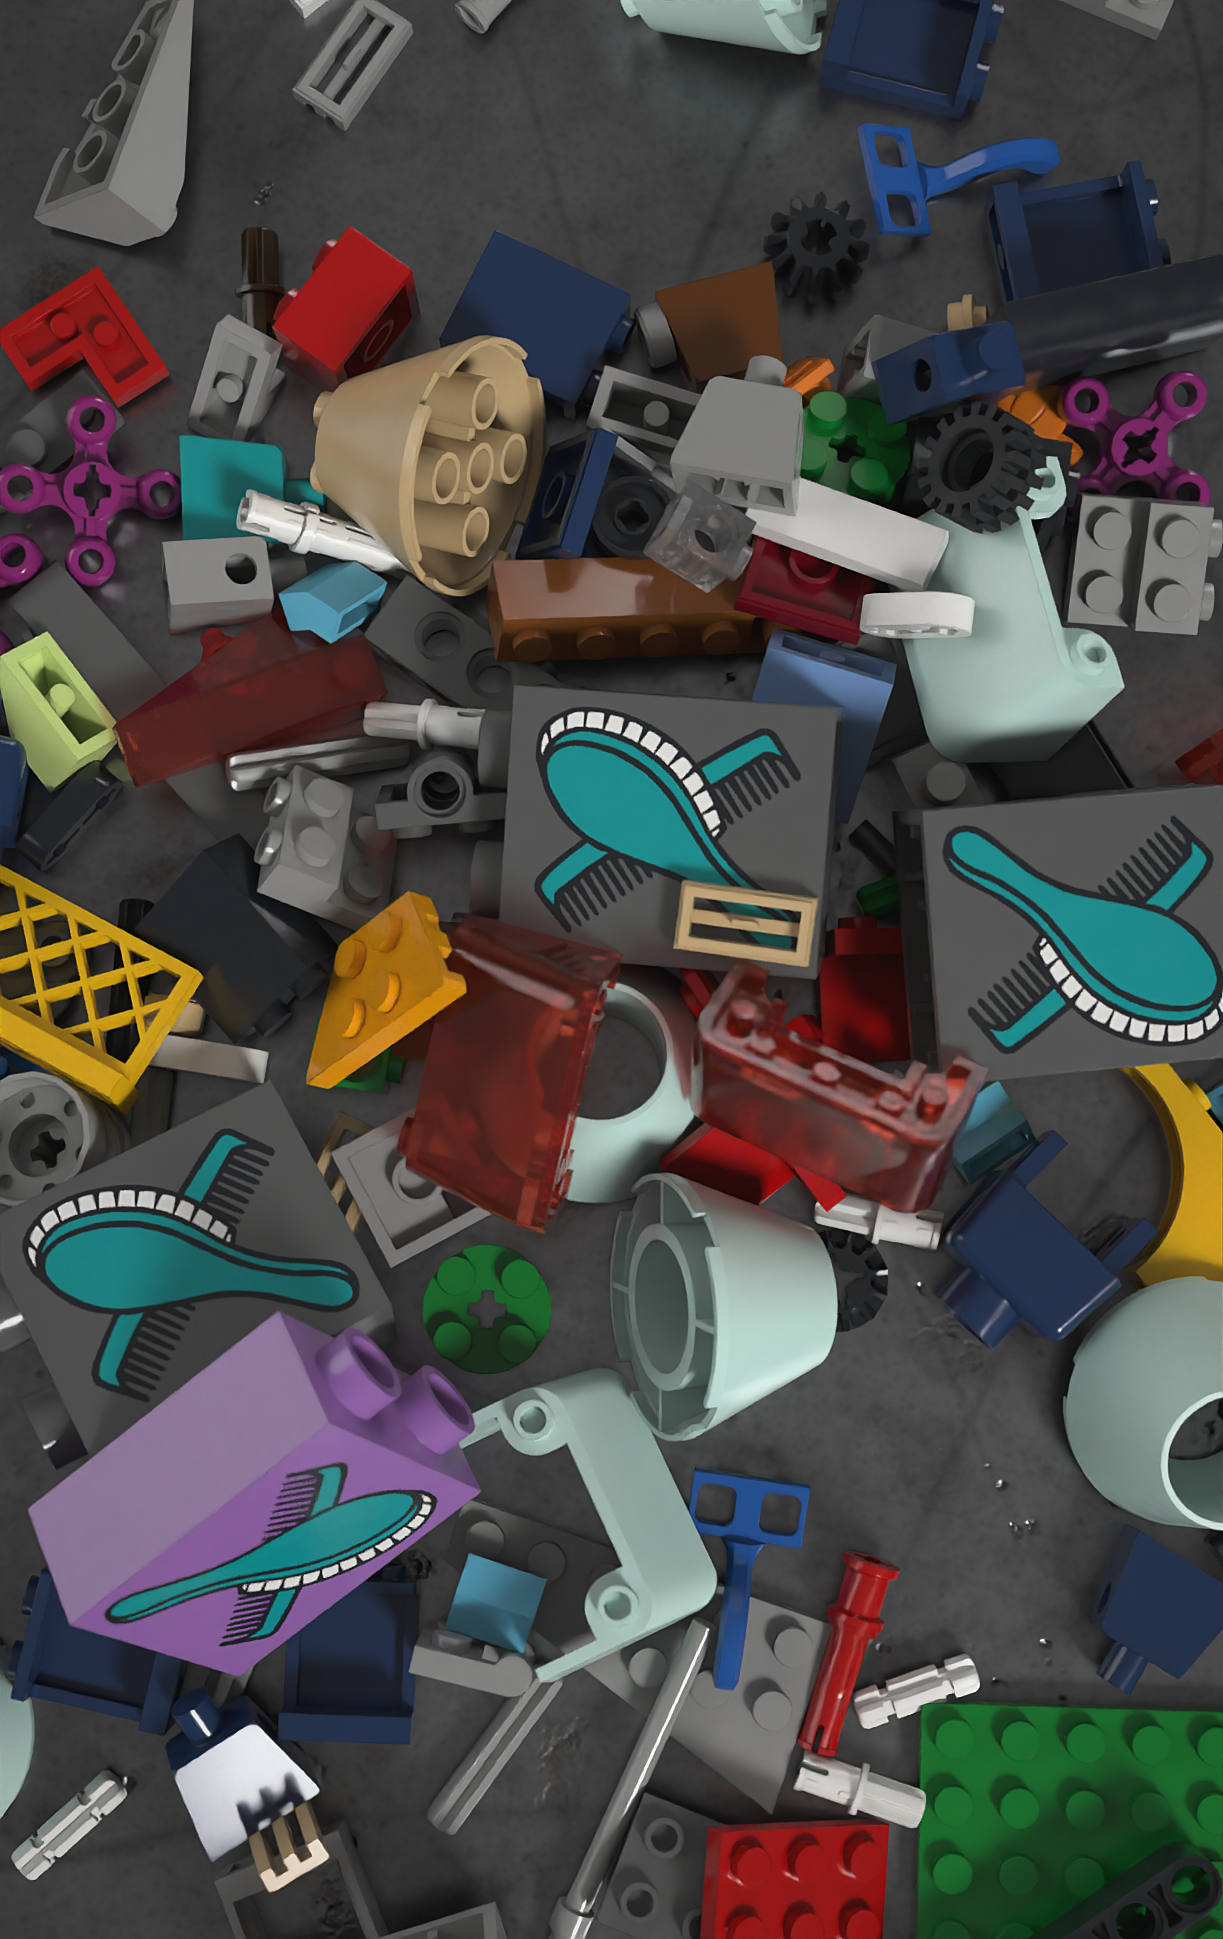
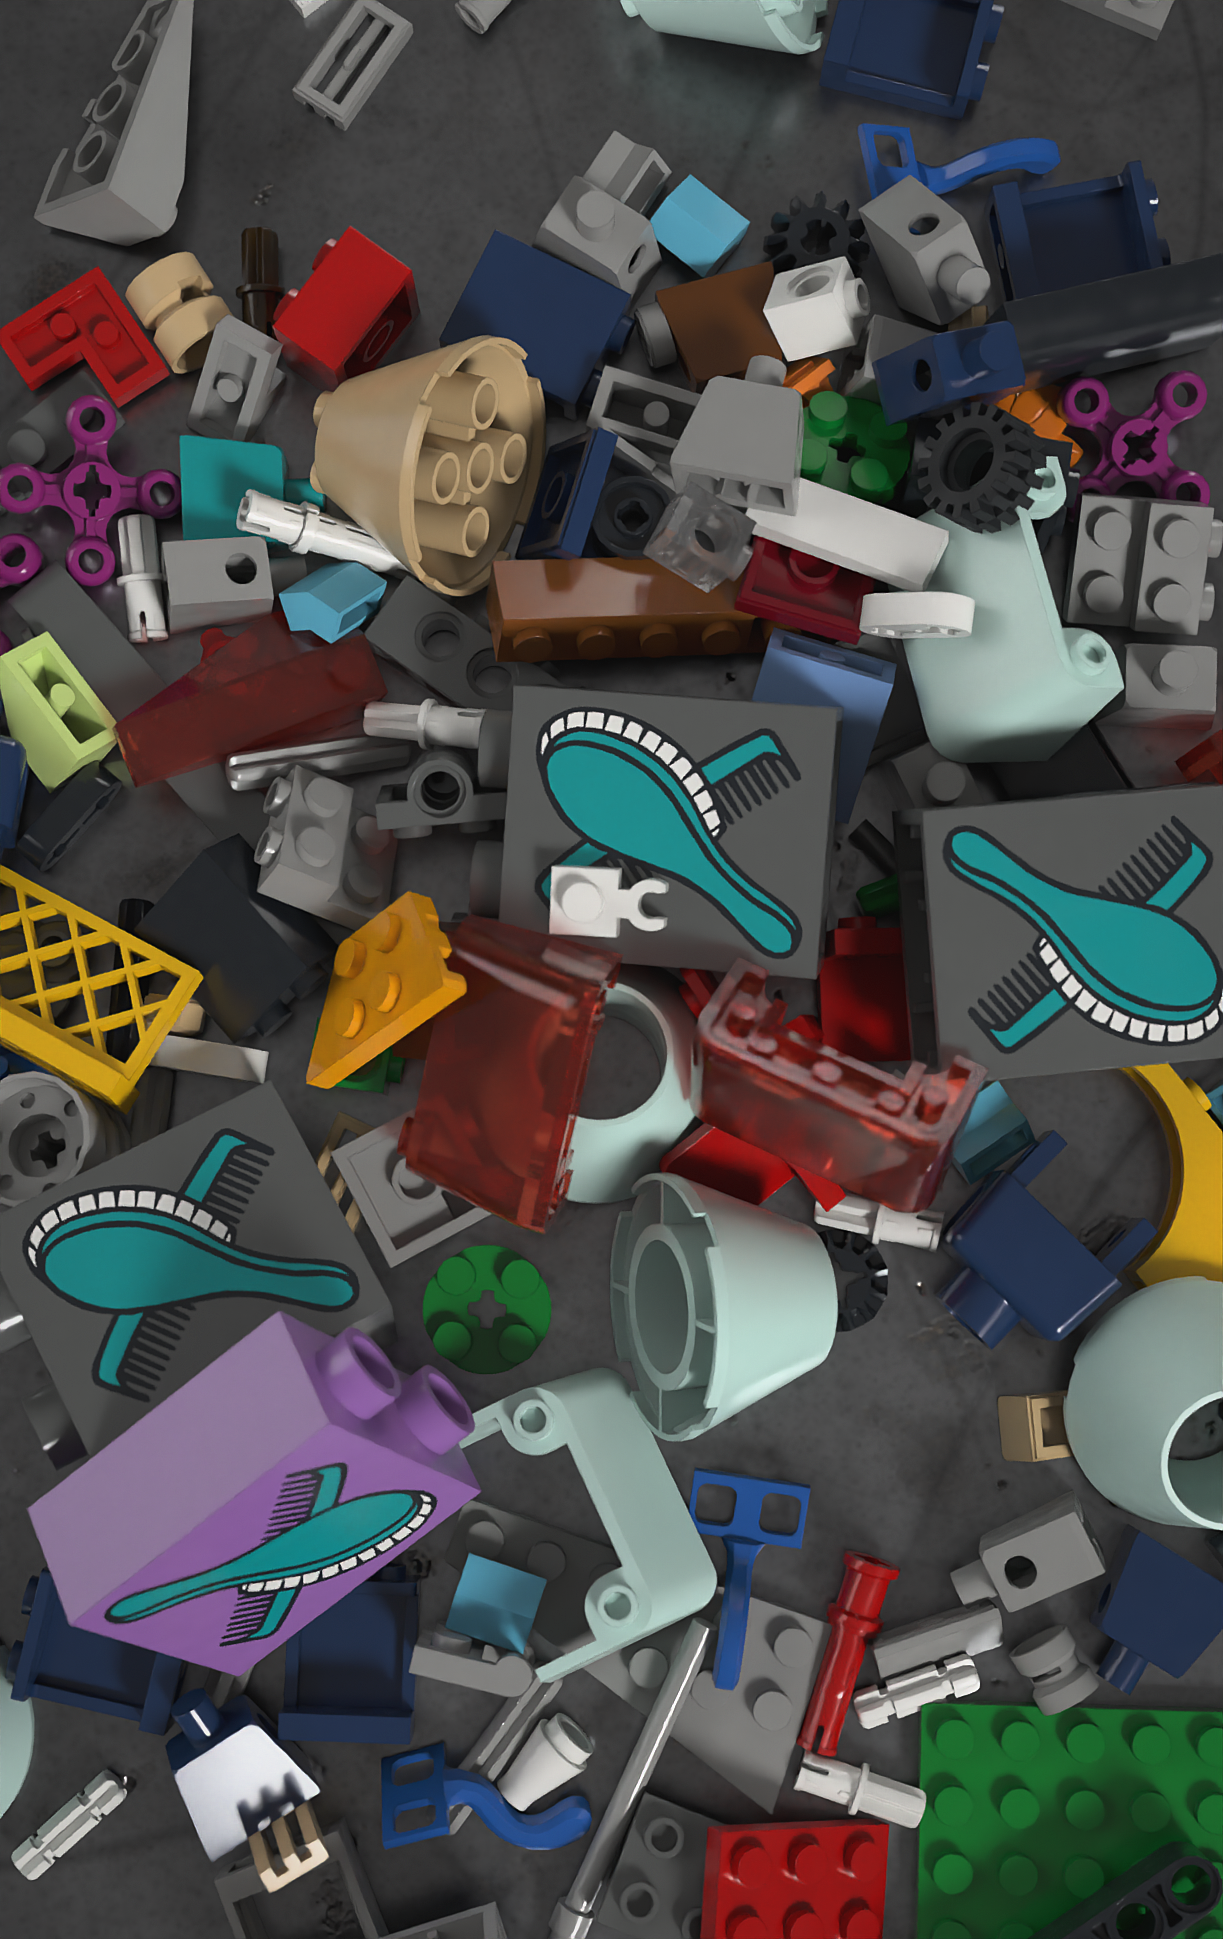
tan tile [674,879,819,967] -> none
none -> white axle [117,514,168,643]
none -> tan wheel [125,251,234,374]
none -> blue piece [381,1743,592,1850]
none -> white cone [497,1713,593,1811]
none -> light grey torso [531,175,662,312]
none -> white plate [549,865,669,937]
none -> light grey piece [583,130,673,216]
none -> medium azure piece [650,174,750,278]
none -> white brick [763,256,870,362]
none -> light grey torso [858,175,992,326]
none -> light grey slope [868,1599,1004,1684]
none -> light grey torso [950,1490,1106,1612]
none -> tan slope [997,1390,1074,1462]
none -> light grey wheel [1009,1624,1099,1716]
none -> light grey torso [1093,644,1217,730]

